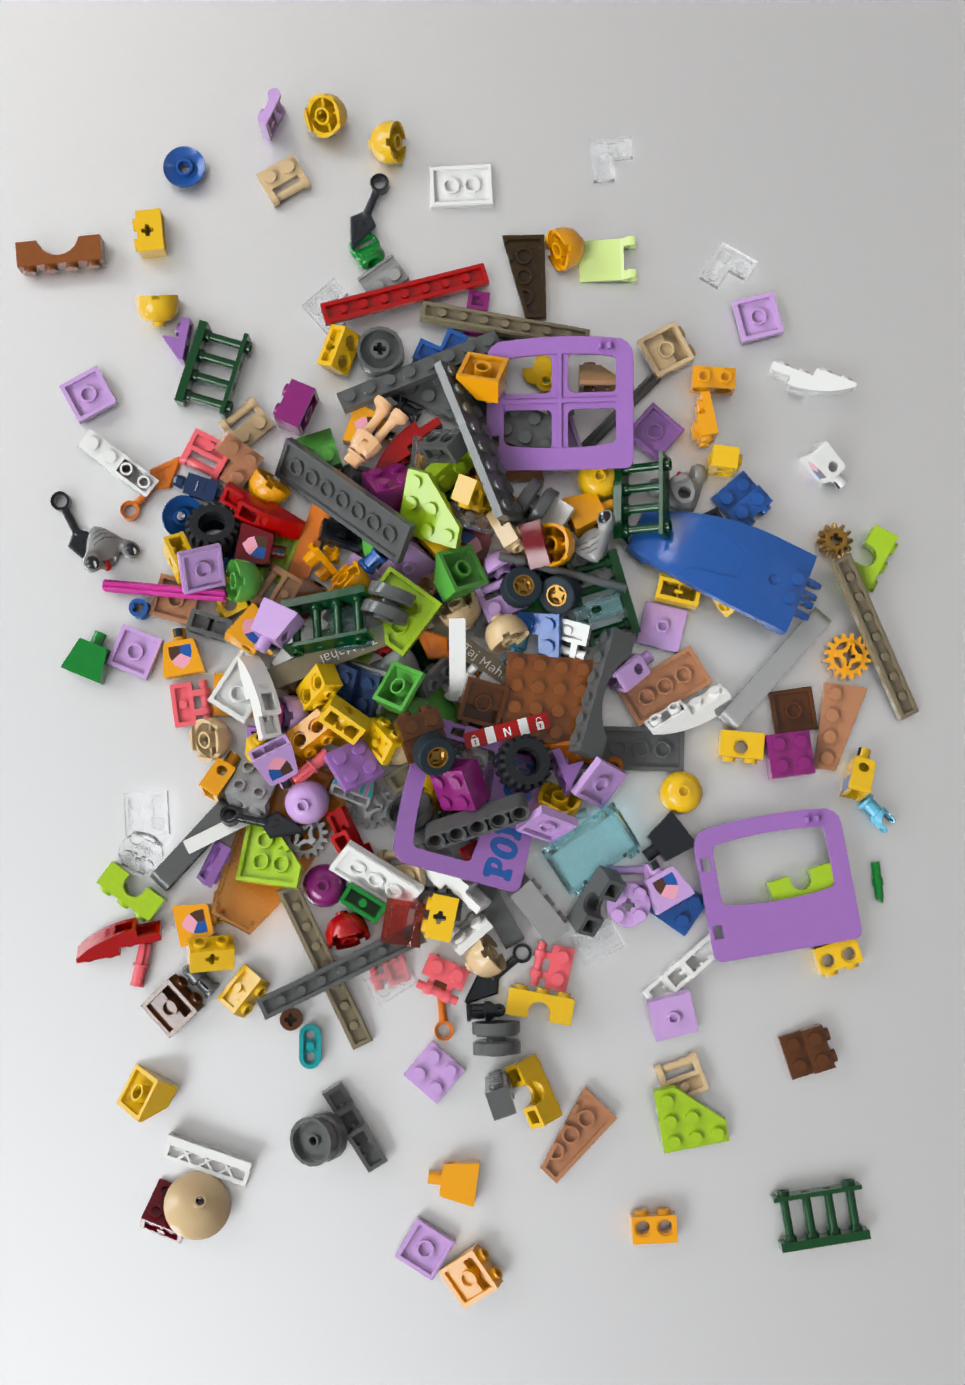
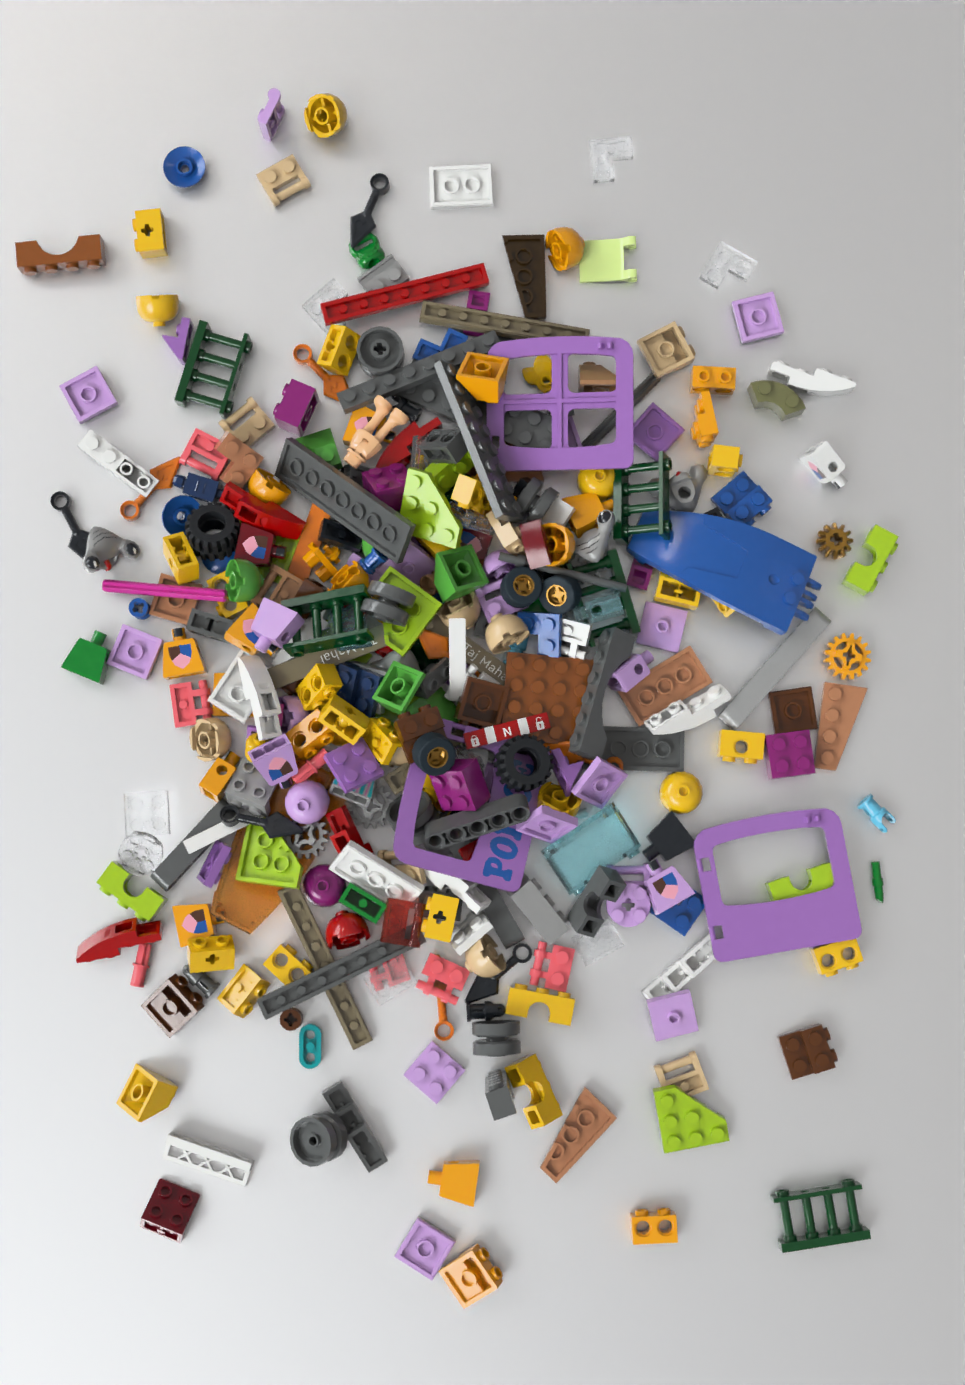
tan dish [163,1172,231,1240] -> none
lavender plate [177,543,226,595] -> none
yellow cylinder [368,120,406,165] -> none
dark tan tile [829,553,919,720] -> none
yellow torso [839,747,876,802] -> none
none -> yellow brick [263,944,313,985]
none -> orange piece [293,344,349,401]
none -> black tile [513,477,531,498]
none -> magenta slope [627,558,653,591]
none -> olive brick [747,380,806,421]

